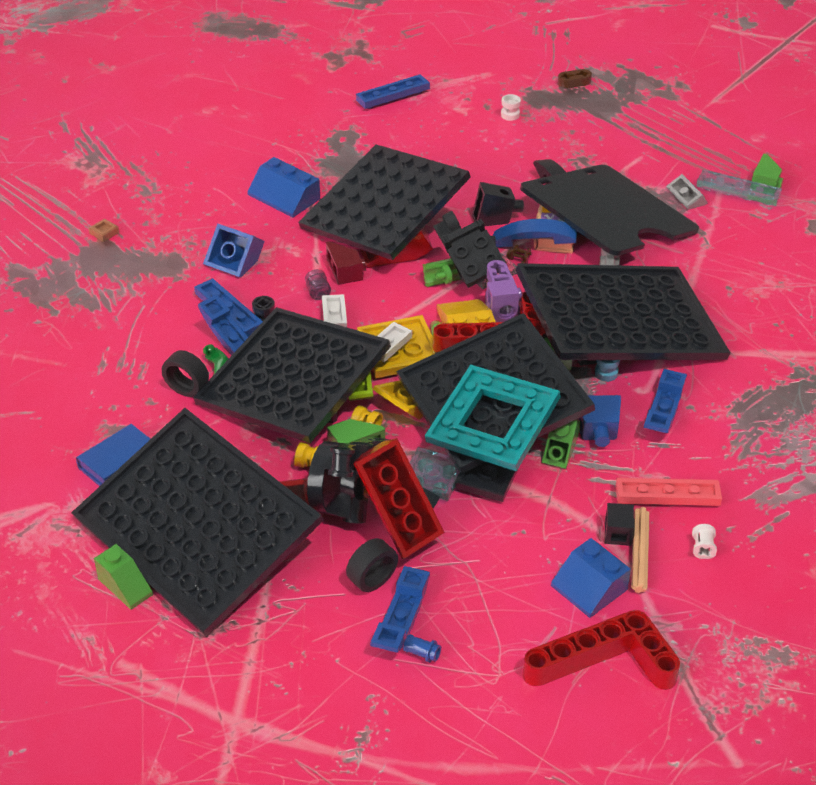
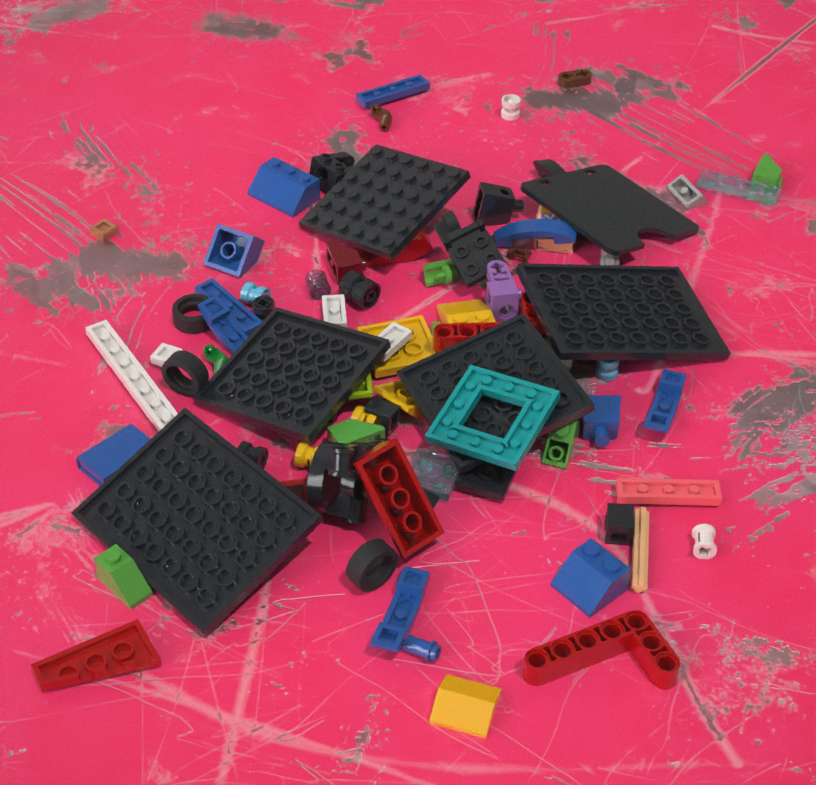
none -> red wing [30,619,161,692]
none -> white plate [85,320,178,432]
none -> white plate [150,343,183,367]
none -> black tyre [172,294,210,334]
none -> black wheel [237,441,269,469]
none -> medium azure wheel [240,281,271,304]
none -> black brick [309,152,355,192]
none -> black wheel [339,270,381,309]
none -> black panel [364,397,401,437]
none -> reddish brown arm [370,104,392,132]
none -> yellow slope [429,674,502,739]

